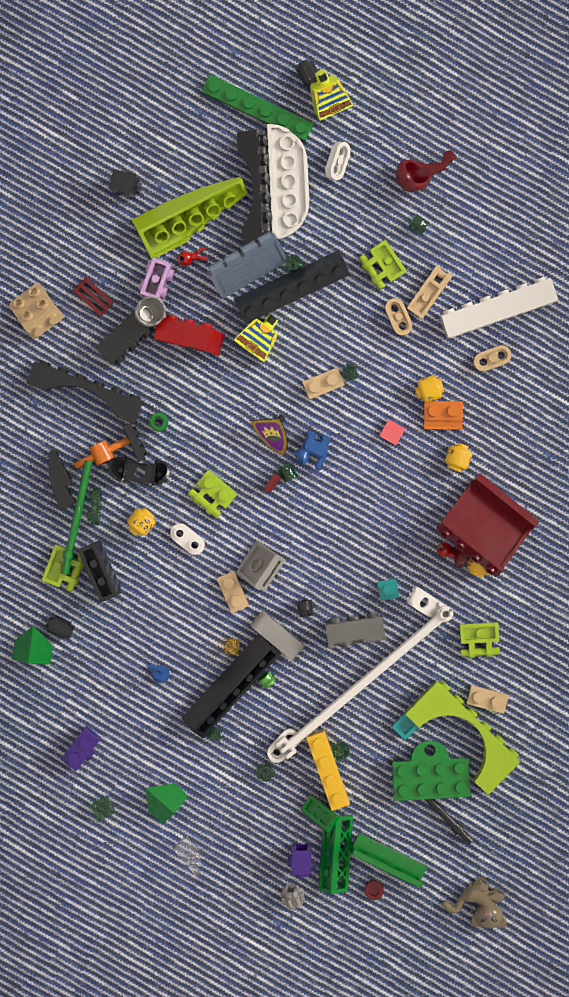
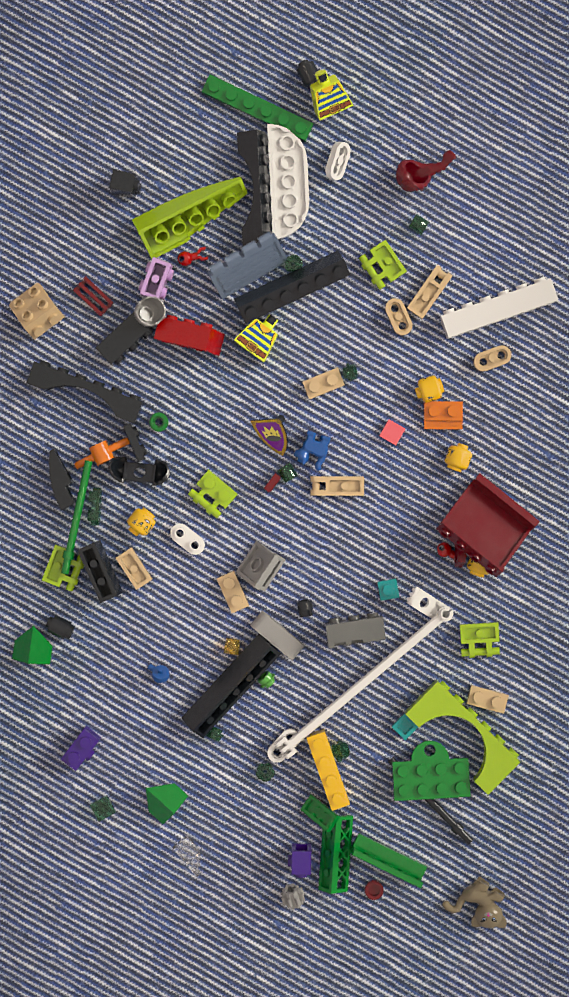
none -> tan plate [116,547,153,590]
none -> tan plate [310,476,364,496]

